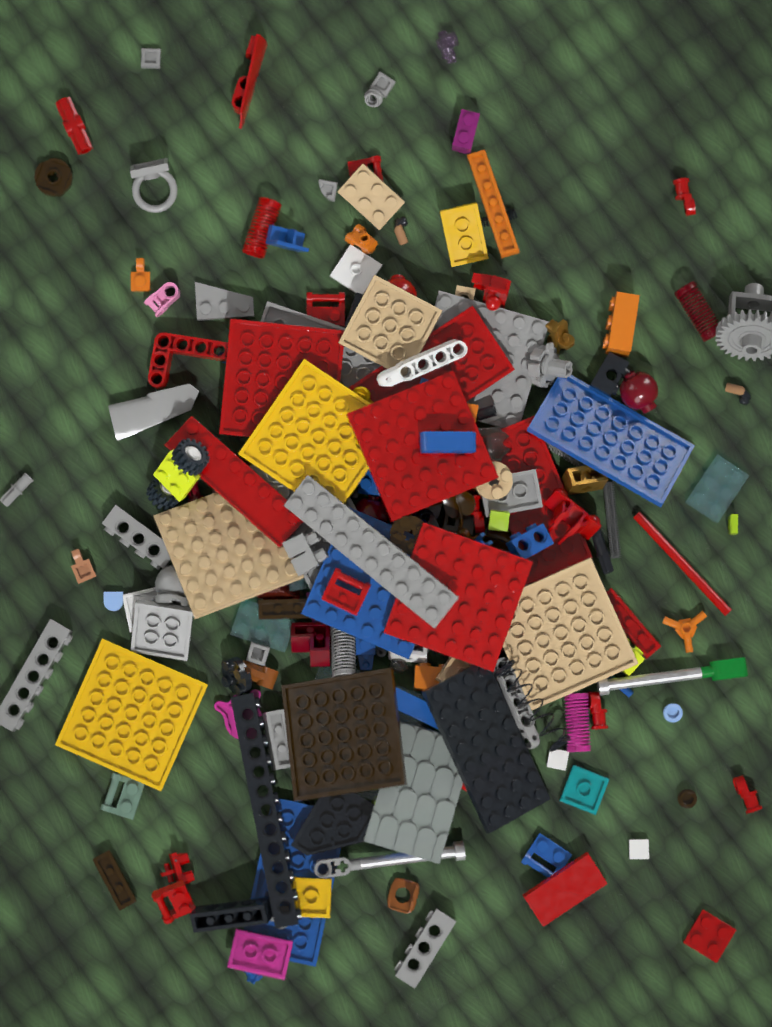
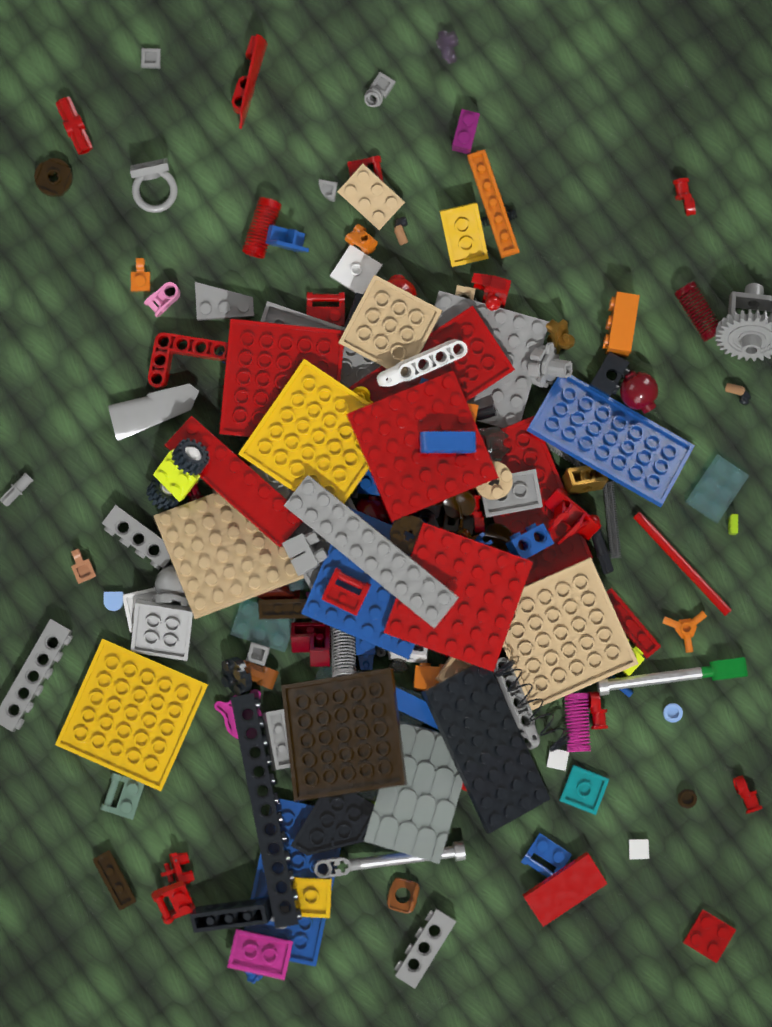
lime tile [488,510,510,532] -> none

